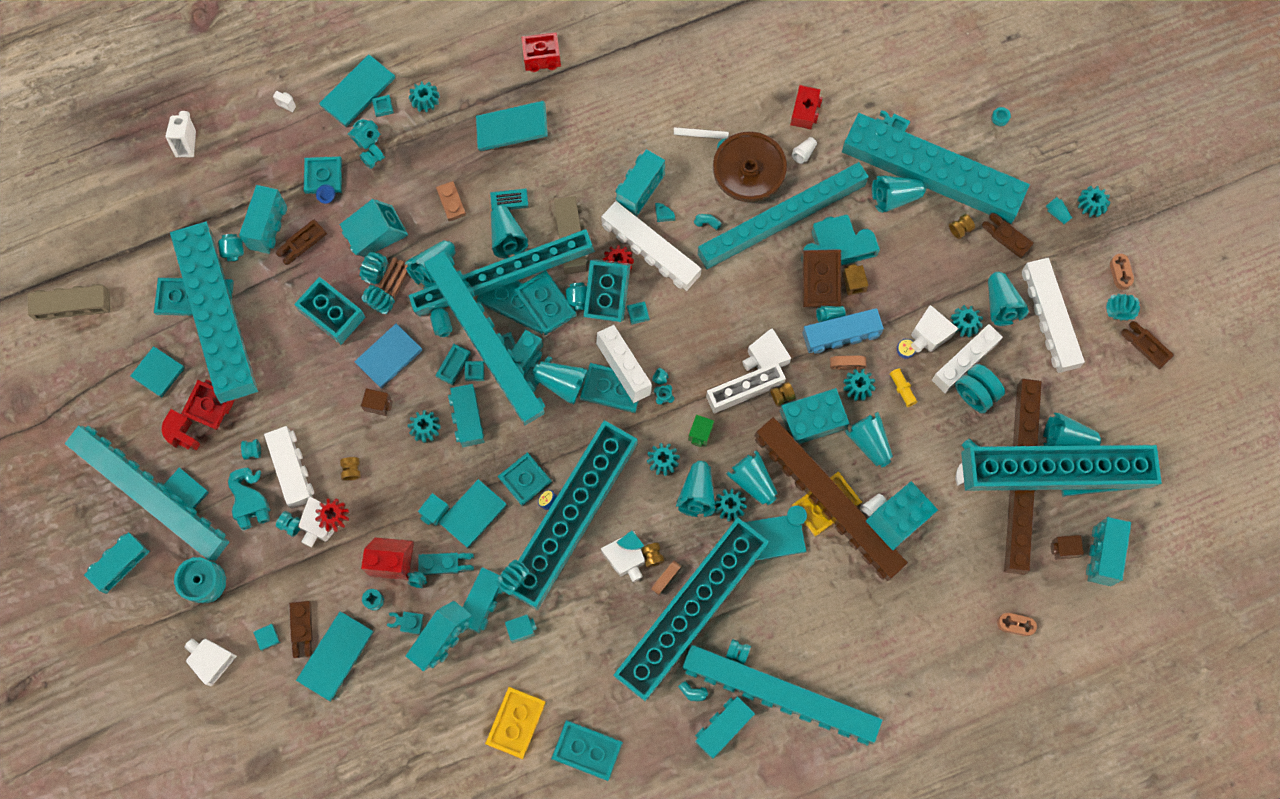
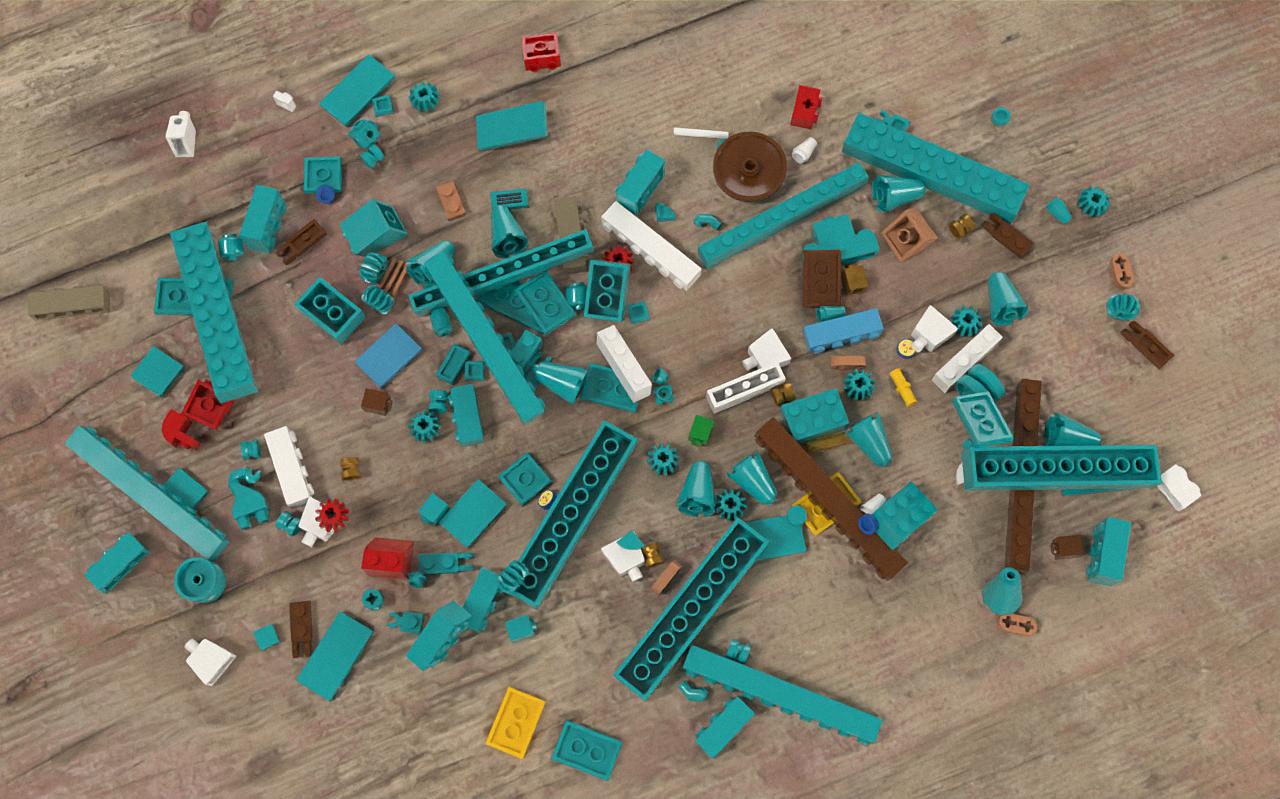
white brick [1022,258,1085,373] -> none
none -> teal wheel [428,390,448,413]
none -> clear yellow pin [806,432,847,453]
none -> blue tile [858,514,879,535]
none -> nougat slope [881,209,938,262]
none -> teal tile [952,391,1014,448]
none -> teal cone [982,567,1023,615]
none -> white brick [1157,464,1201,511]

